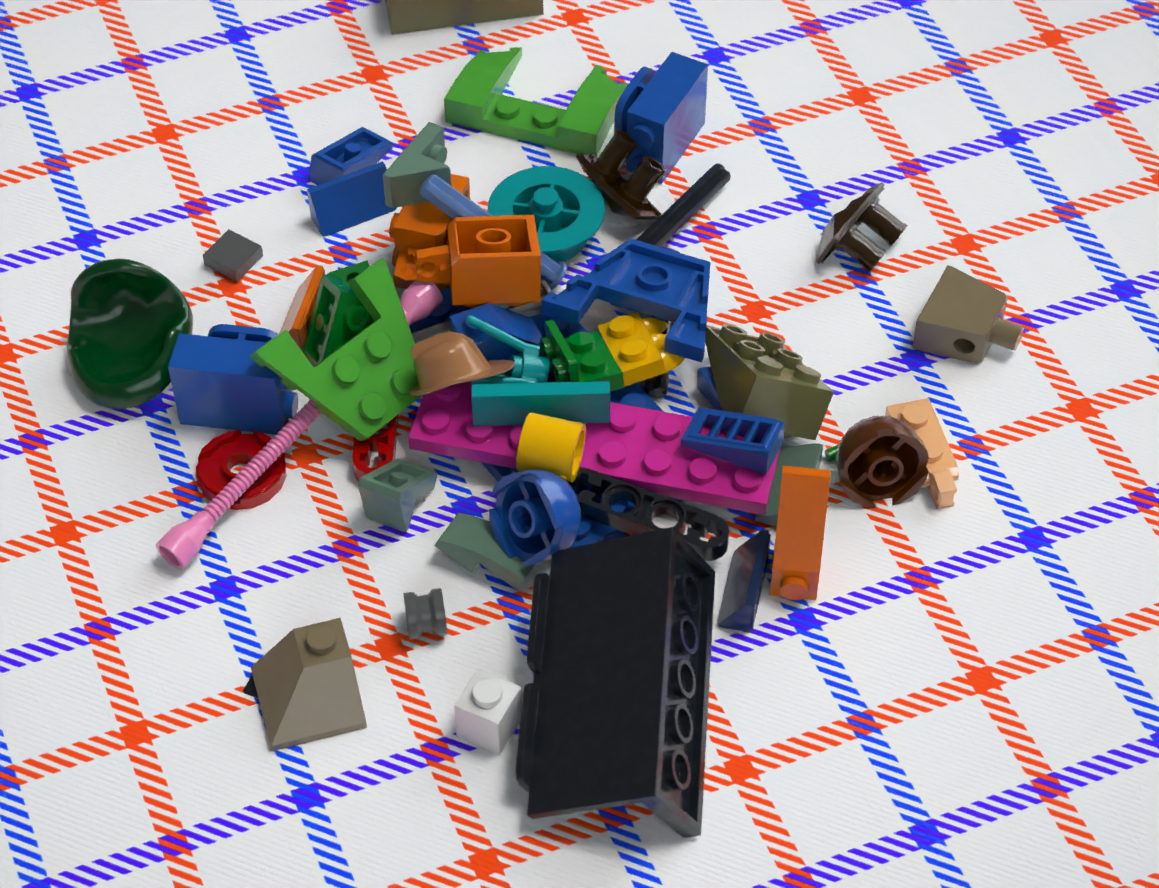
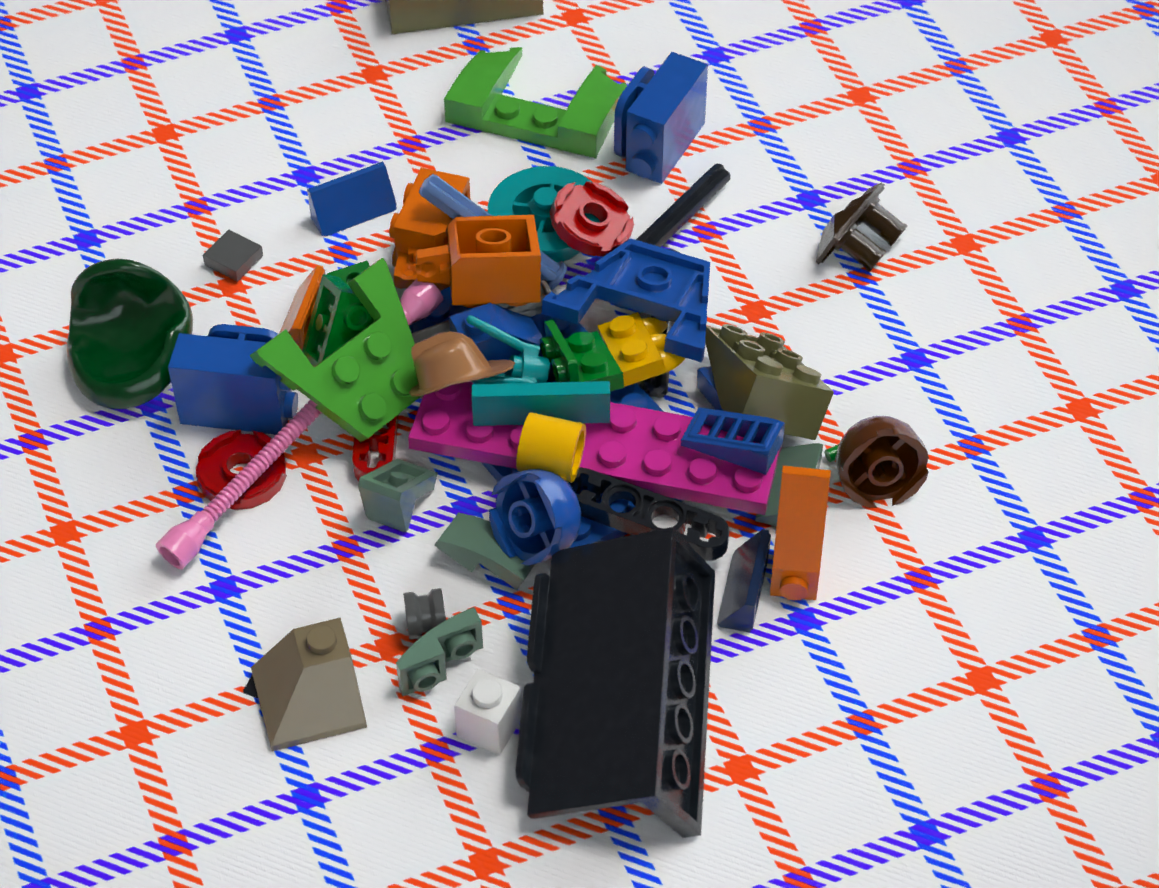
blue slope [309,127,394,185] -> none
sand green slope [383,122,451,208] -> none
dark brown connector [576,129,666,220] -> none
light nougat hinge [885,398,959,509] -> none
dark tan torso [912,265,1024,364] -> none
none -> sand green slope [396,607,483,696]
none -> red tile [550,181,634,257]

